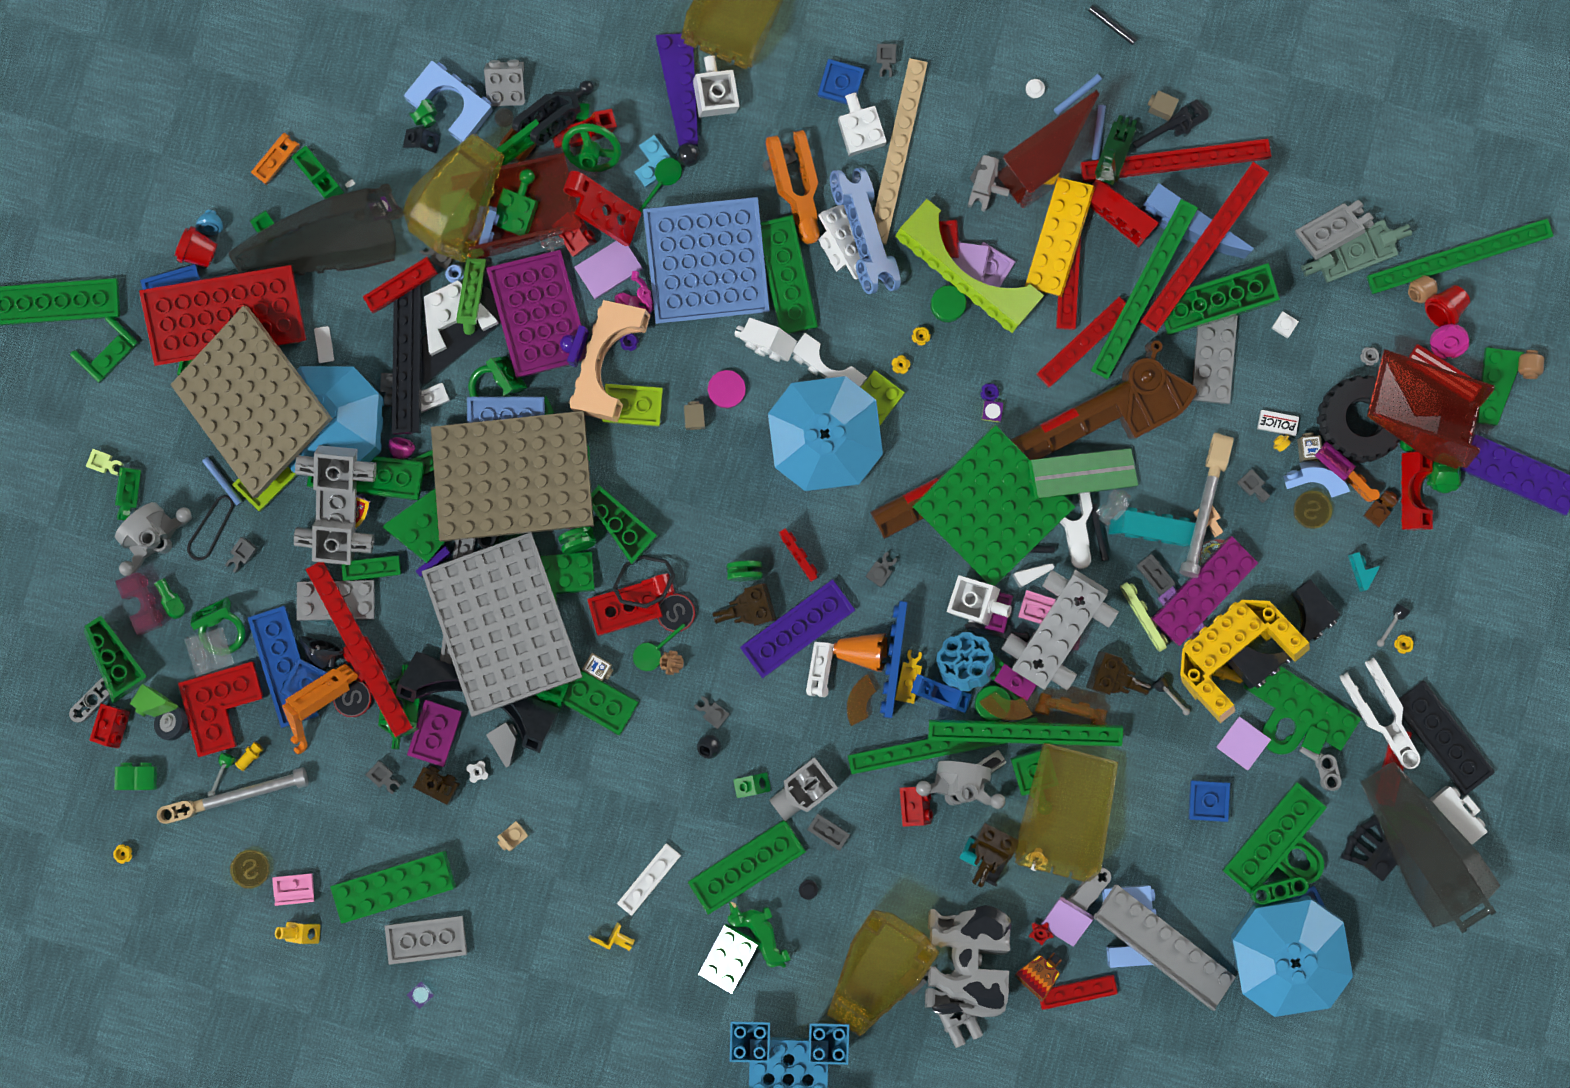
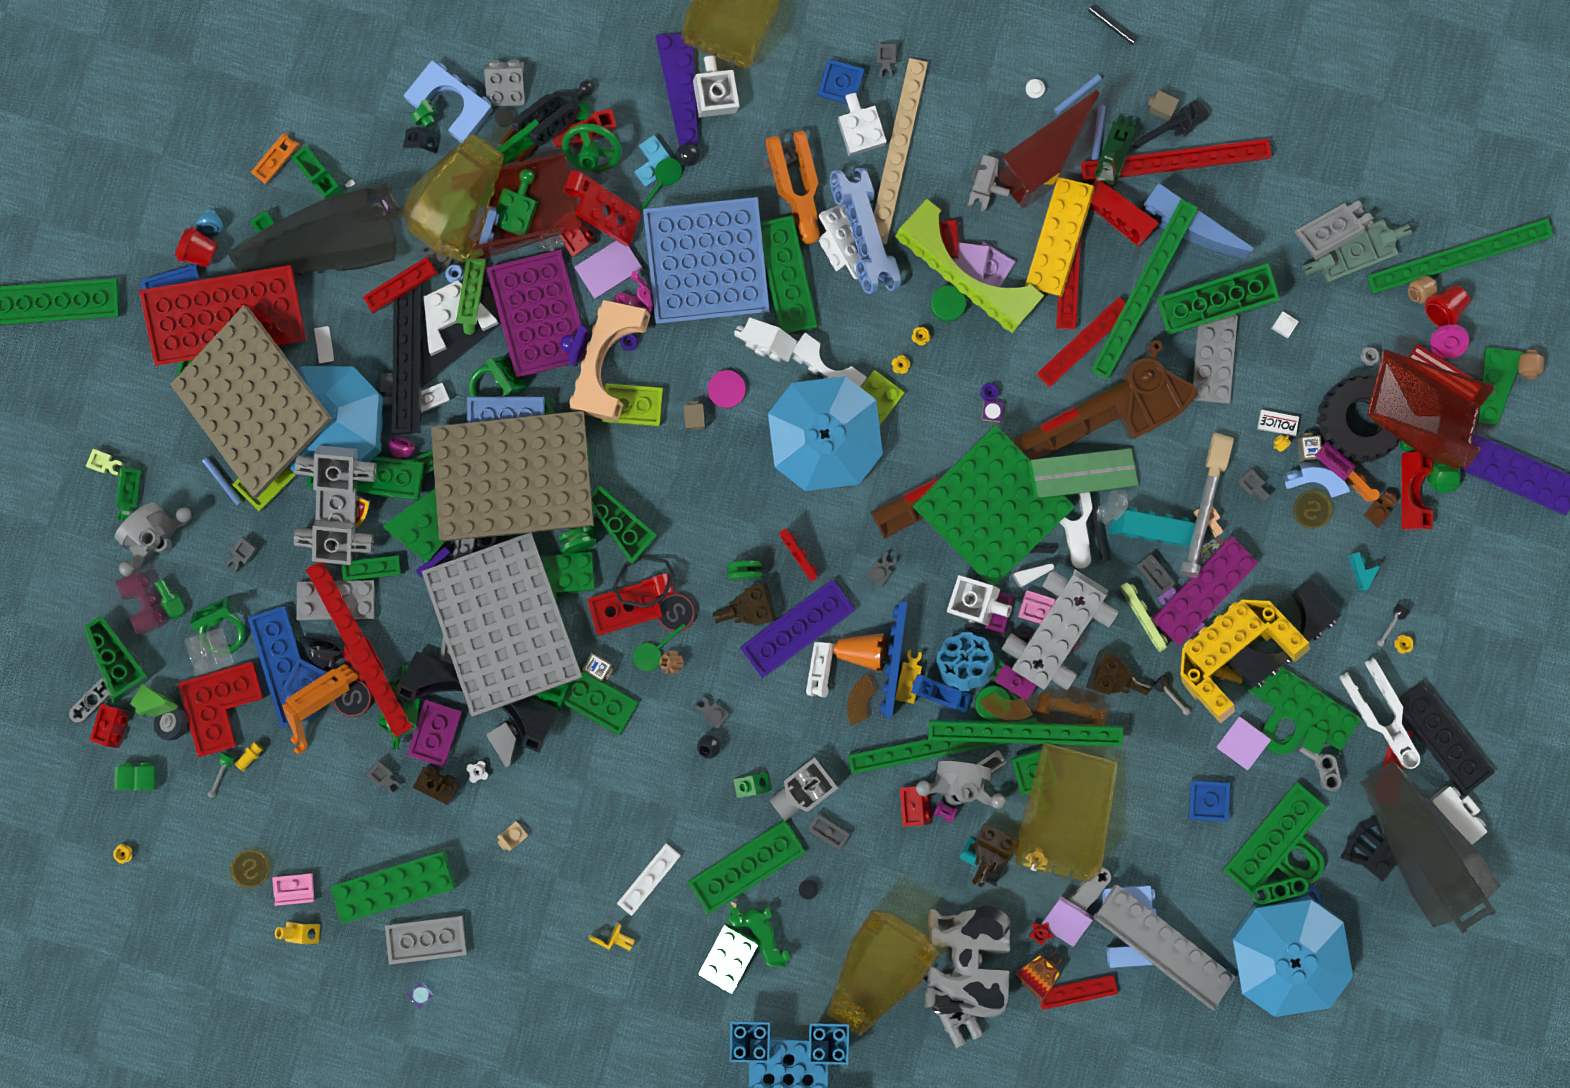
green plate [70,317,139,383] -> none
flat silver piece [157,767,309,824] -> none
black piece [187,495,234,561] -> none
red plate [1140,162,1269,333] -> none
none -> magenta bush [933,800,958,824]

